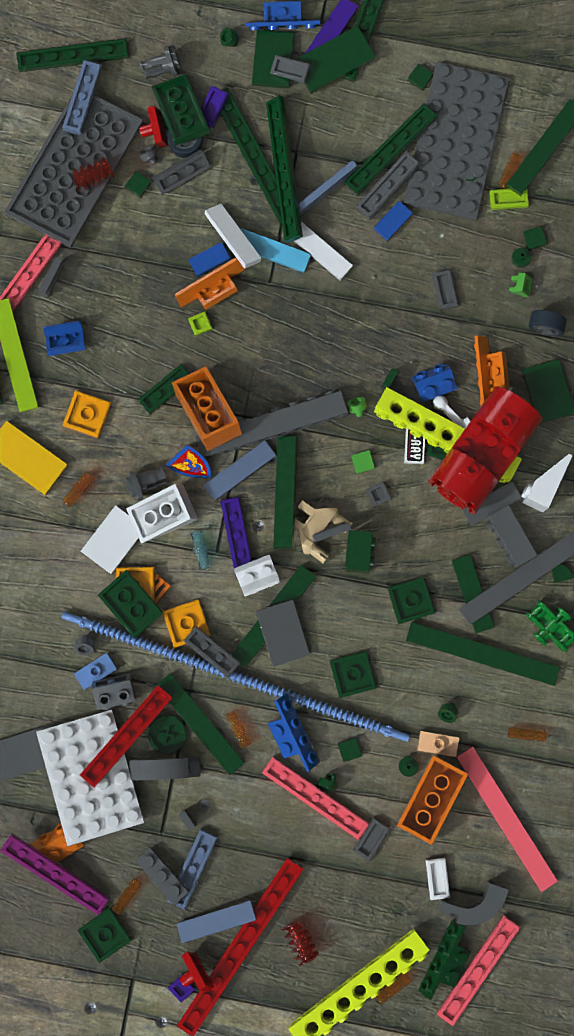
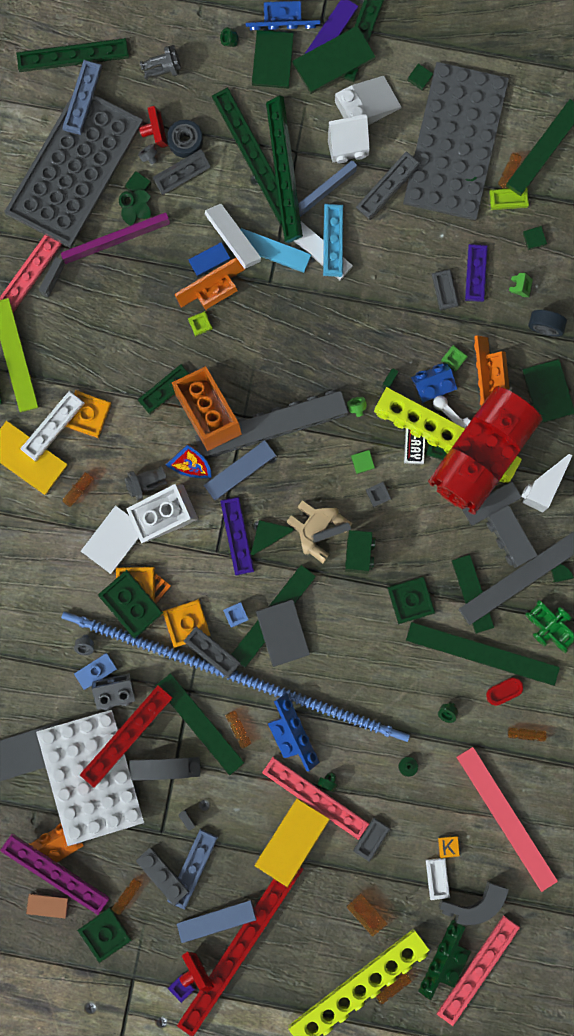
blue bracket [43,321,86,356] -> none
clear red piece [72,157,115,193] -> none
dark green tile [148,715,187,754] -> none
dark green tile [151,74,210,146] -> none
clear light blue pin [190,530,211,570] -> none
dark purple tile [201,86,230,128] -> none
white bracket [234,555,280,596] -> none
dark grey tile [270,55,311,84] -> none
dark green tile [273,436,298,549] -> none
clear red piece [281,920,319,966] -> none
dark green tile [329,651,377,698] -> none
dark green tile [338,738,362,762] -> none
dark green tile [344,103,438,196] -> none
blue tile [374,201,413,241] -> none
orange brick [397,755,469,845] -> none
light nougat plate [417,731,459,757] -> none
dark green tile [511,248,531,268] -> none
none -> white tile [20,391,85,462]
none -> nougat tile [26,893,69,919]
none -> magenta tile [61,213,170,264]
none -> dark green plate [119,190,151,226]
none -> medium blue tile [223,602,248,628]
none -> dark green tile [251,520,294,556]
none -> yellow tile [254,798,330,888]
none -> medium azure tile [323,204,343,277]
none -> white slope [328,114,369,163]
none -> white slope [335,76,401,125]
none -> clear orange plate [346,893,387,937]
none -> light orange tile [438,836,460,858]
none -> bright green tile [441,345,468,372]
none -> dark purple tile [465,244,488,302]
none -> red tile [486,678,523,706]

